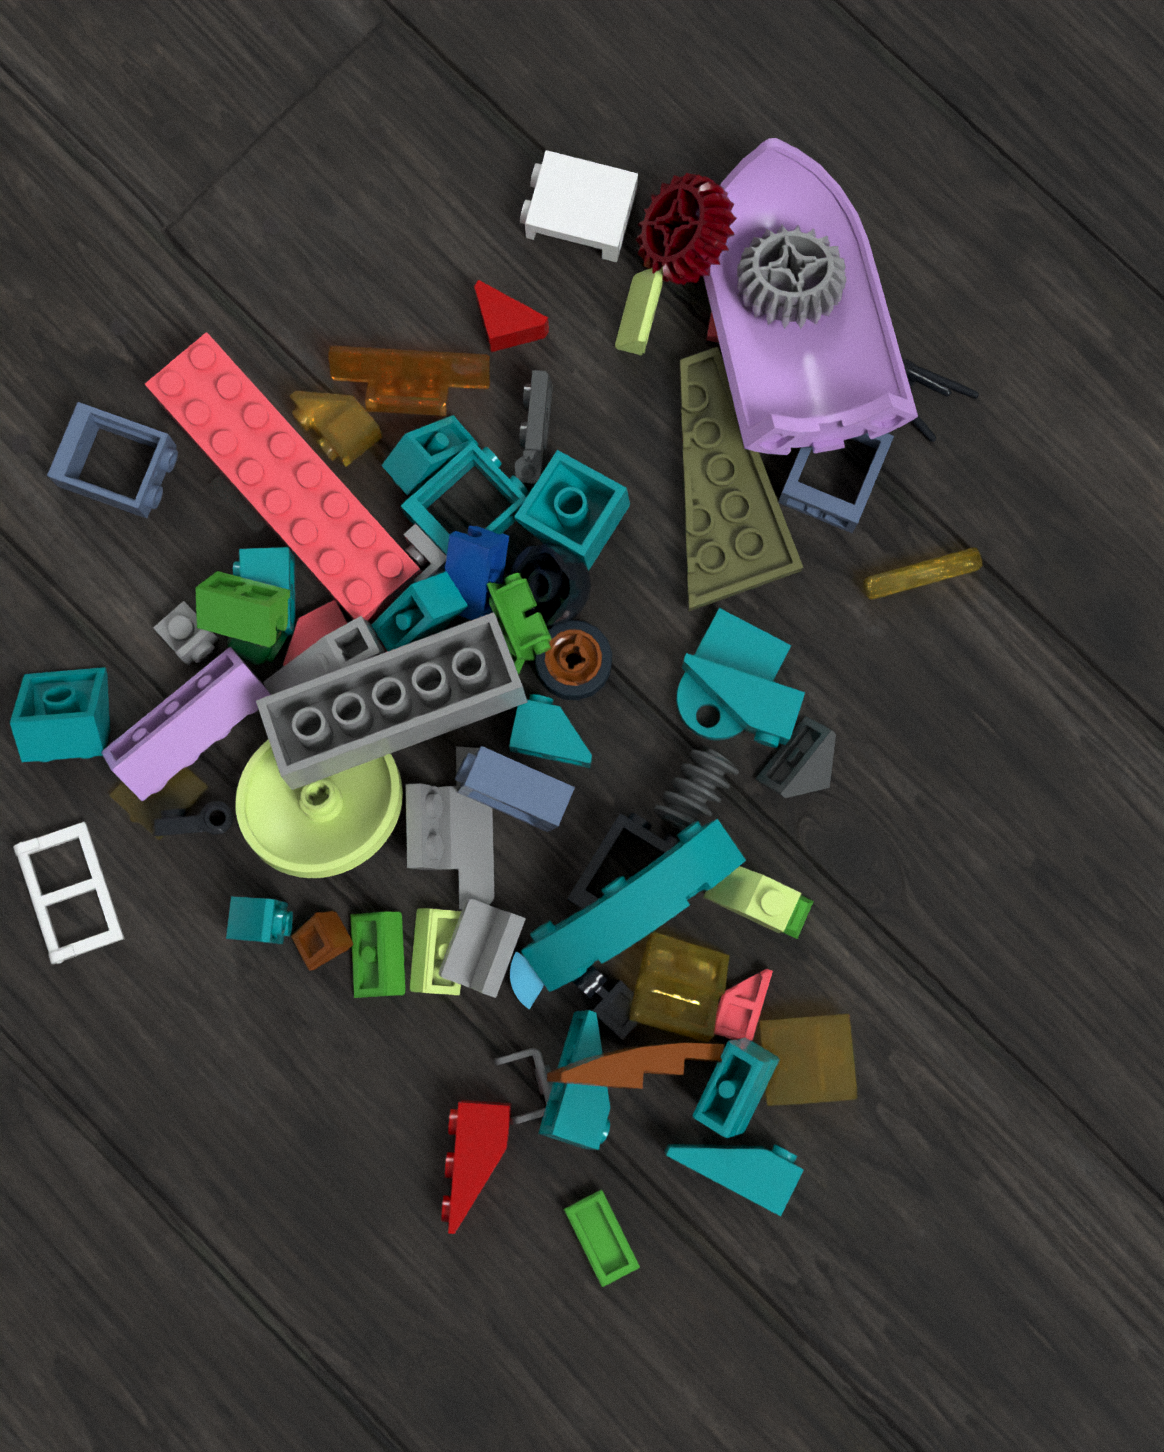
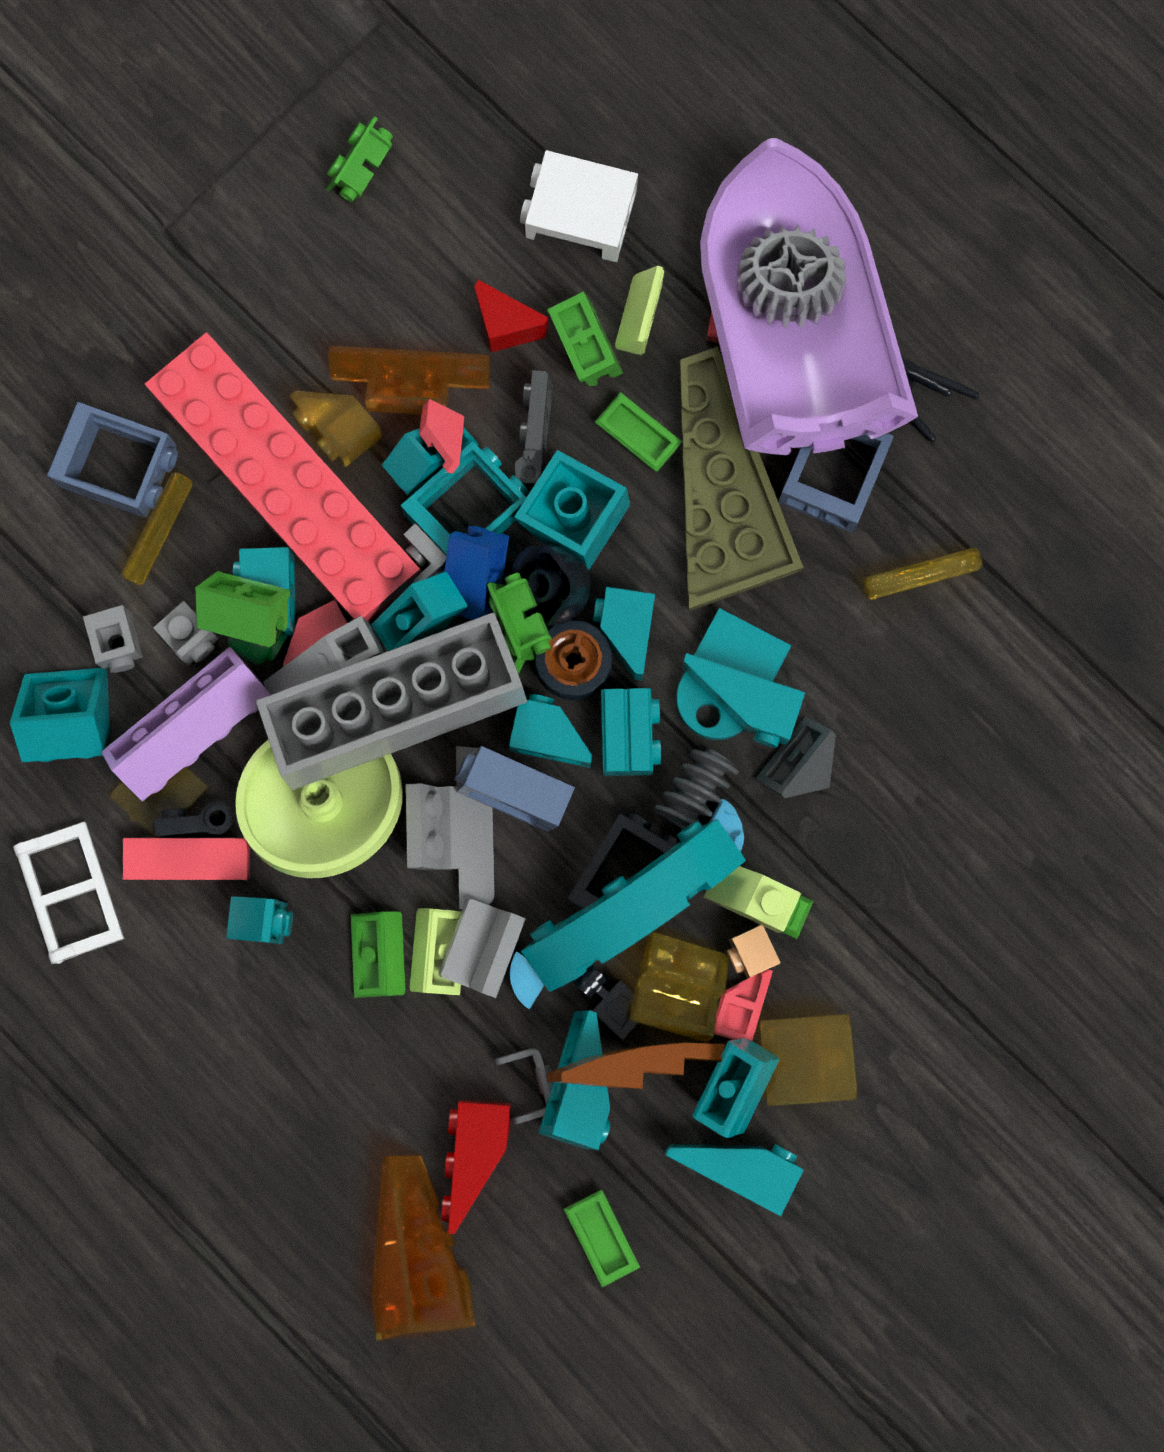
dark orange slope [291,911,353,971] -> none
dark red gear [636,173,737,285] -> none
none -> light grey brick [83,605,143,673]
none -> clear yellow axle [122,472,193,586]
none -> coral tile [123,837,250,880]
none -> bright green hinge [325,116,393,202]
none -> clear orange wedge [372,1155,476,1341]
none -> coral tile [419,399,464,474]
none -> bright green hinge [547,291,623,386]
none -> teal slope [593,587,655,681]
none -> bright green tile [595,392,682,473]
none -> teal brick [601,688,661,776]
none -> medium azure tile [709,799,744,852]
none -> light nougat plate [726,925,781,978]

